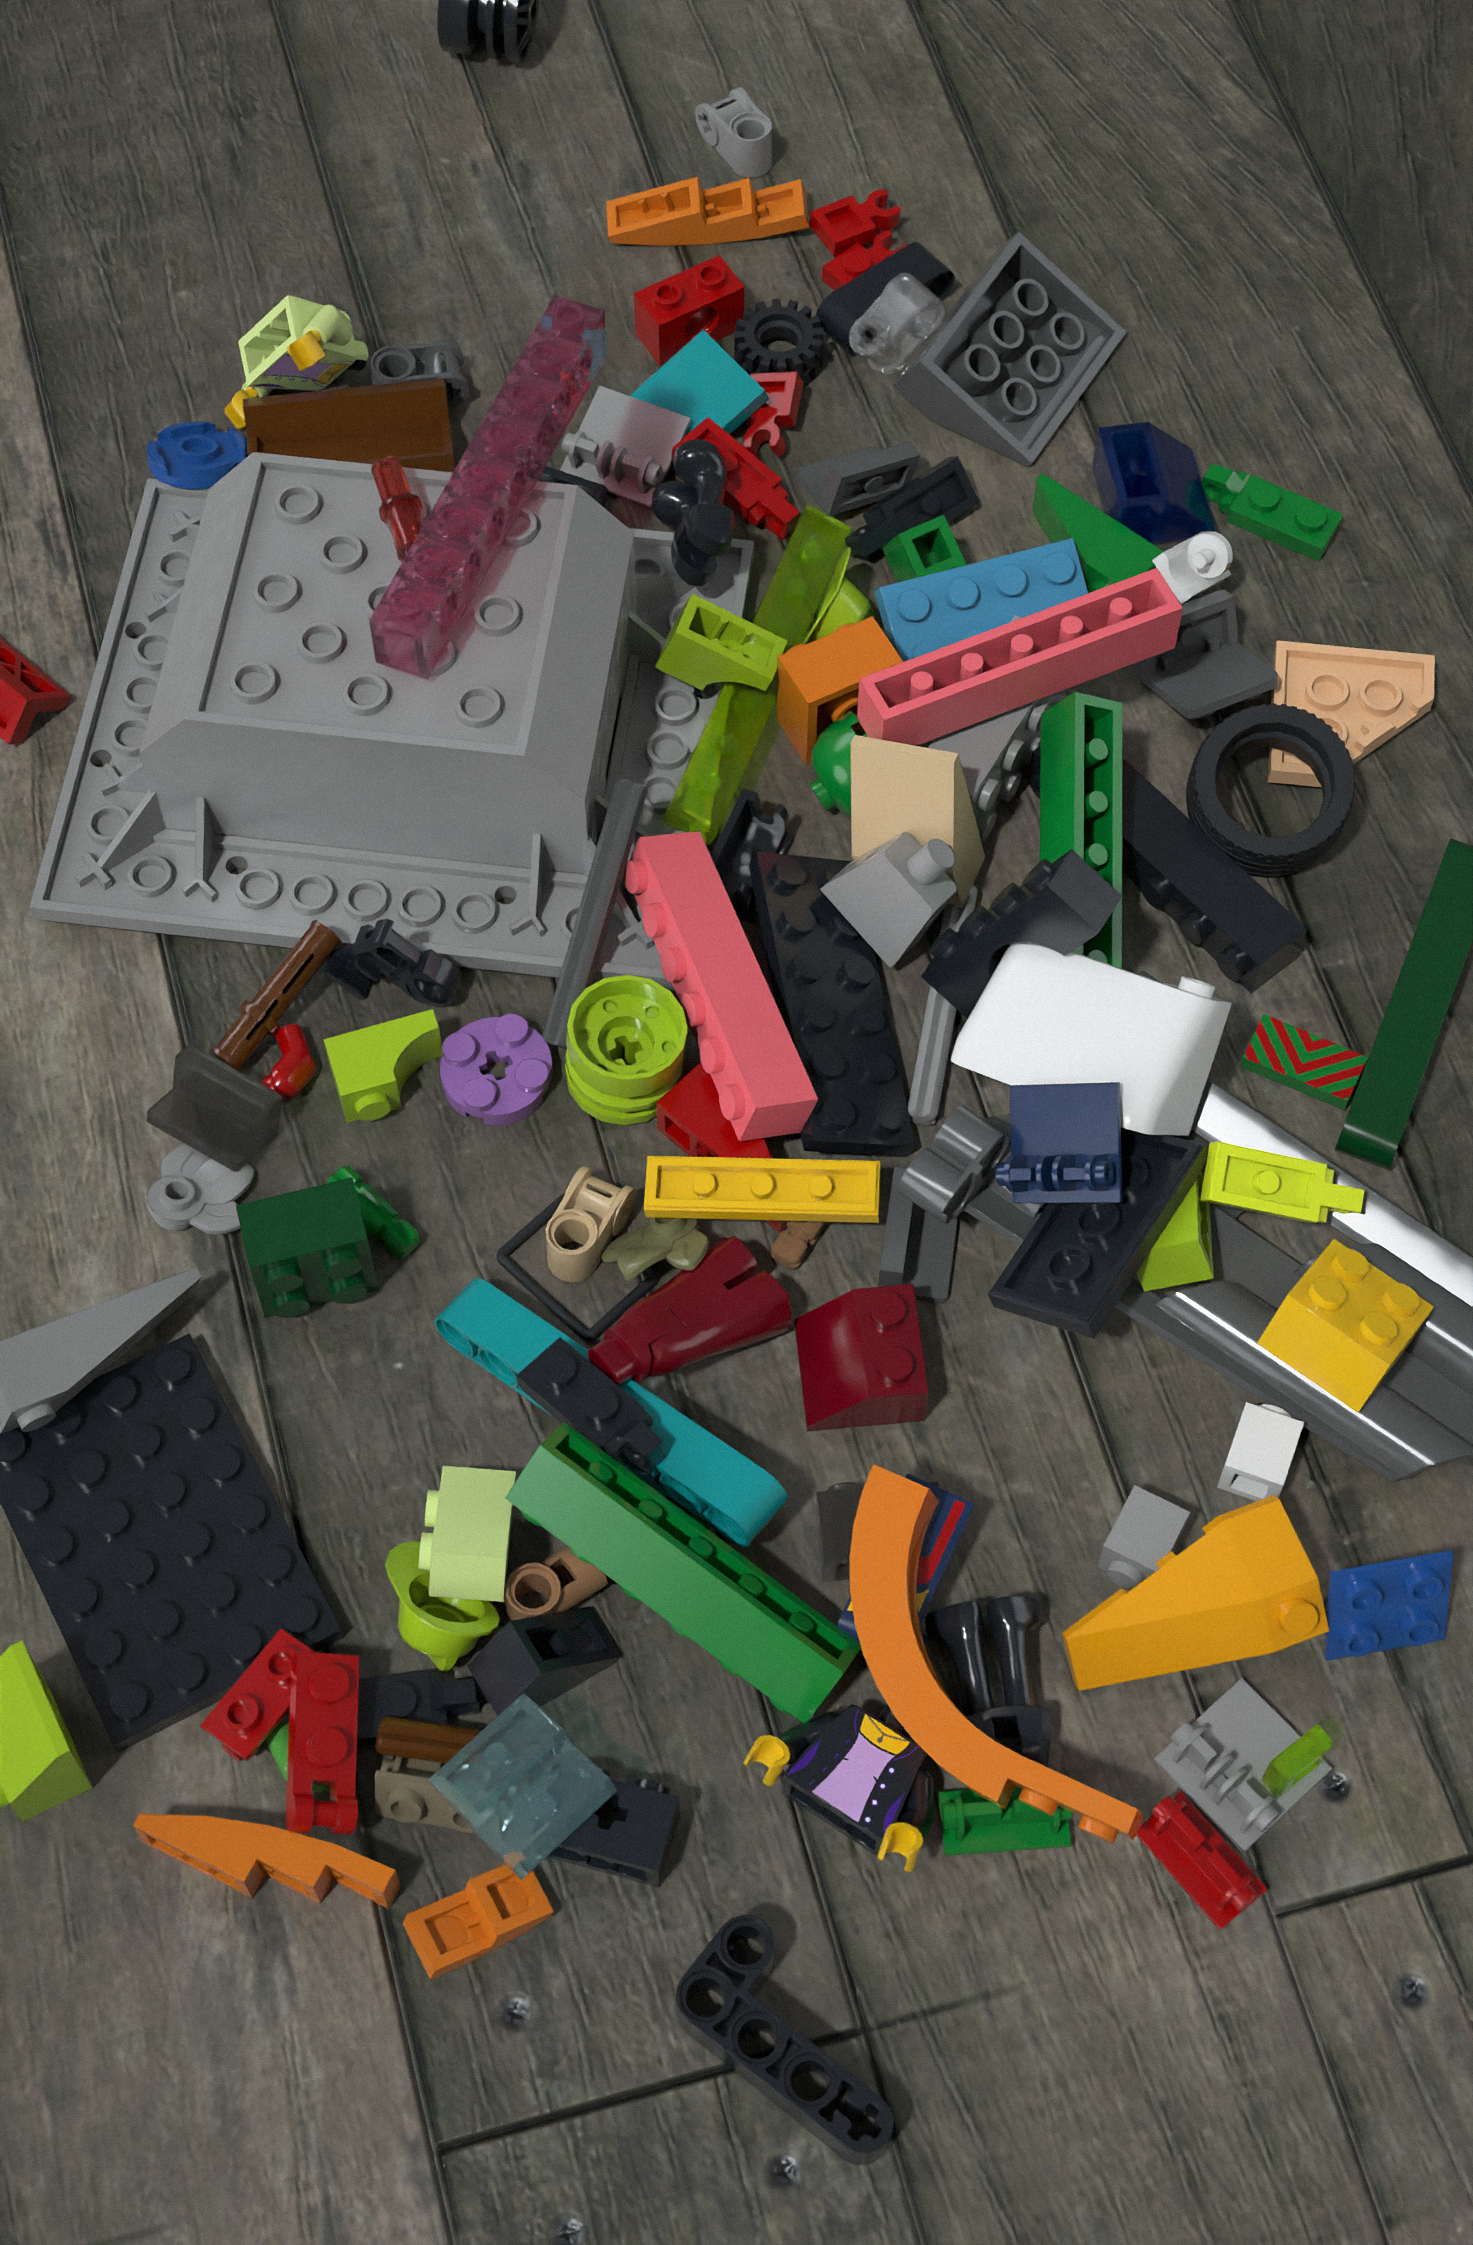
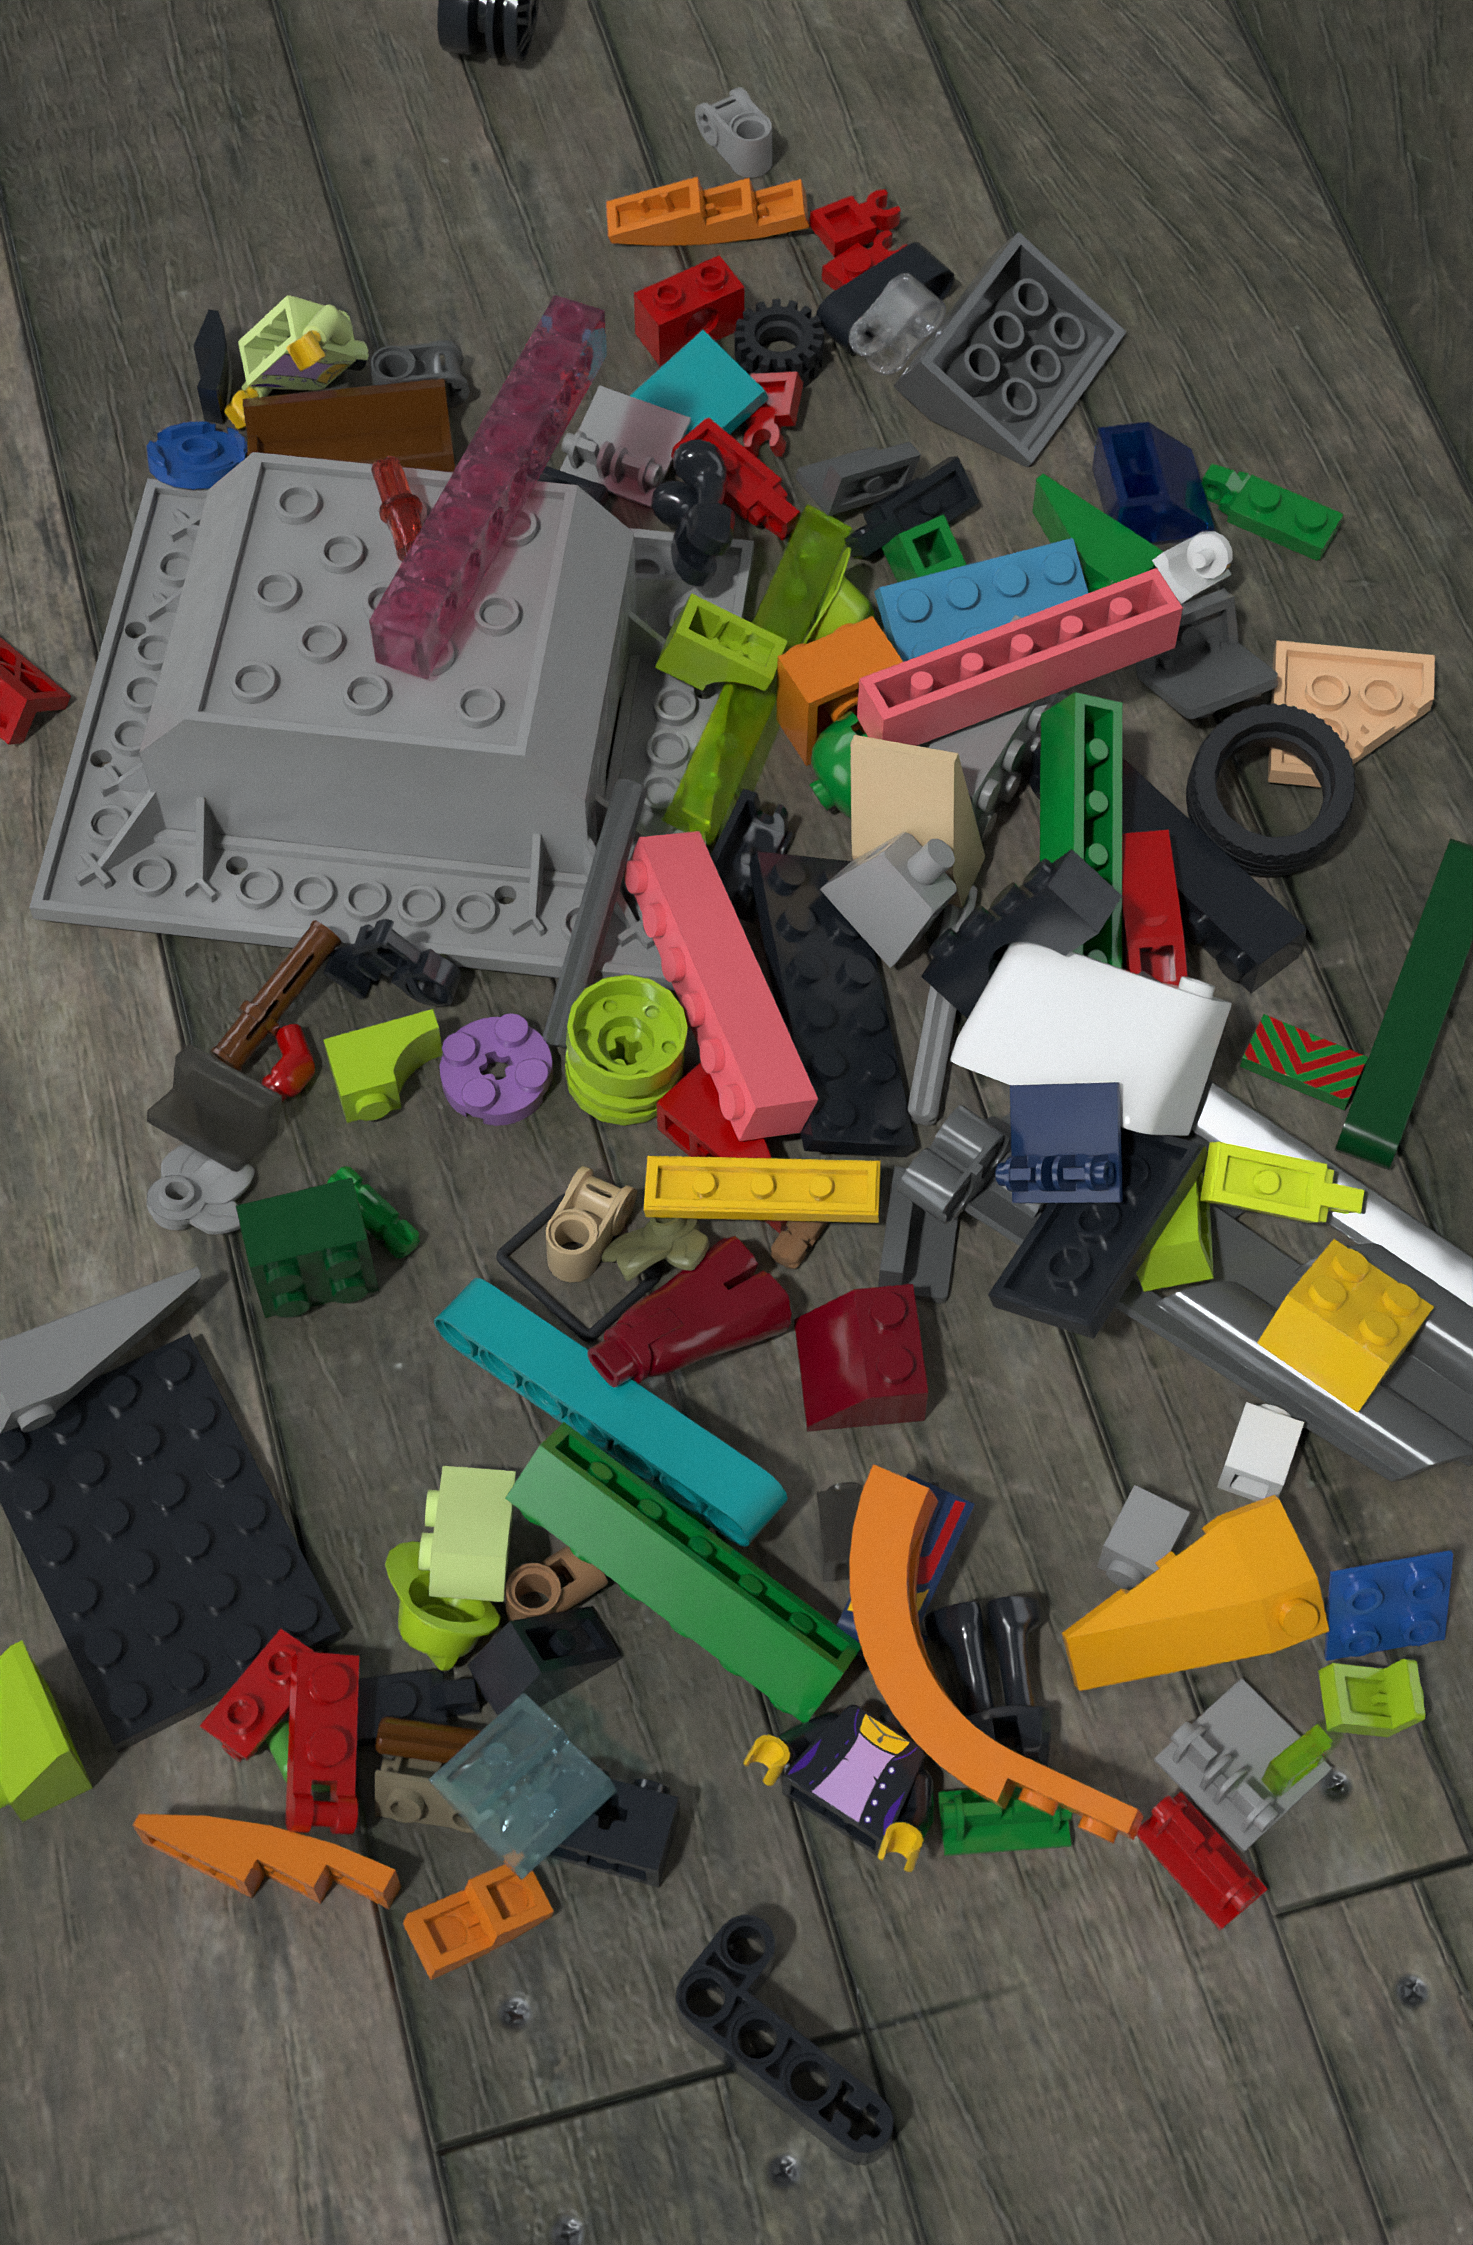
black hinge [516,1337,665,1474] -> none
none -> black slope [193,309,232,424]
none -> red slope [1122,830,1187,986]
none -> lime bracket [1318,1659,1425,1738]

